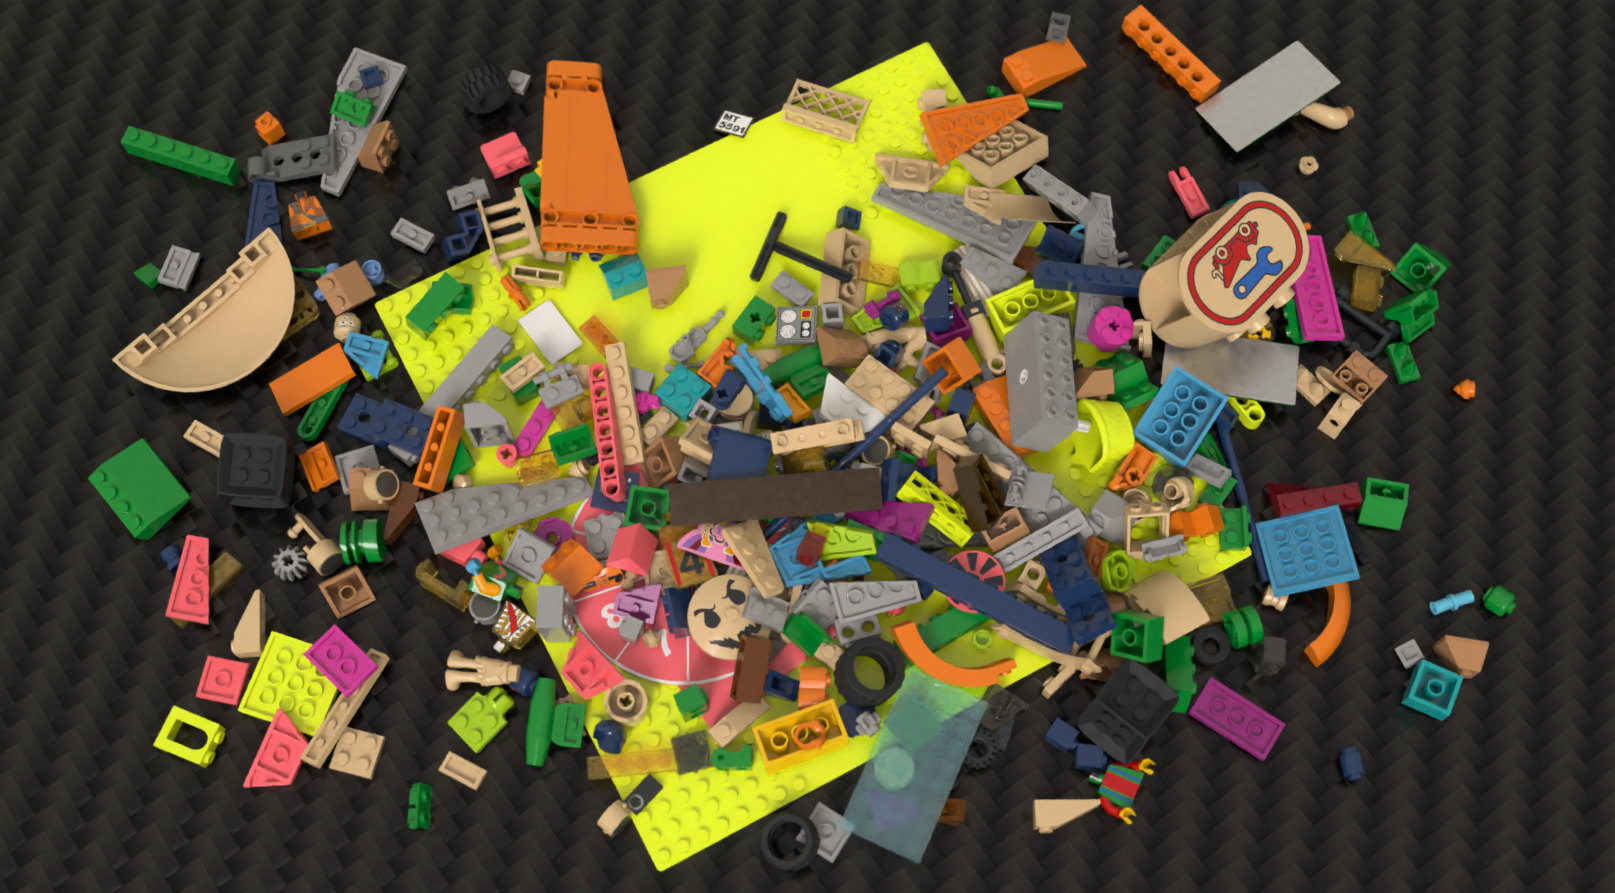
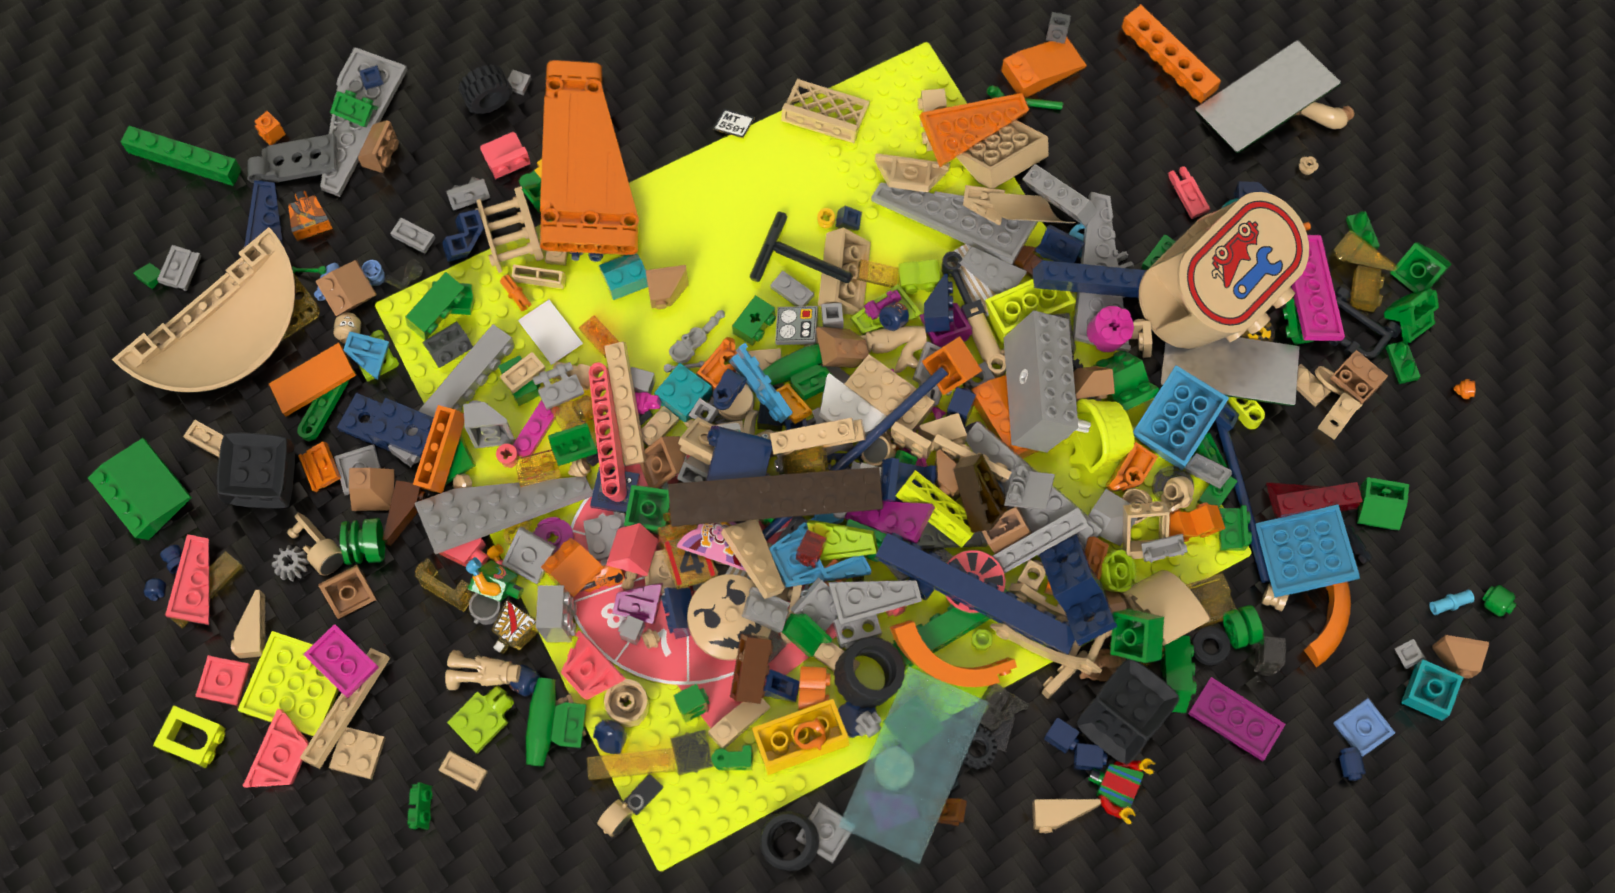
piece [363,466,399,504] -> none
dark blue brick [873,339,906,370] -> none
none -> dark blue piece [144,578,166,601]
none -> dark grey bracket [422,322,473,368]
none -> yellow bush [817,208,835,228]
none -> medium blue tile [1333,698,1395,757]

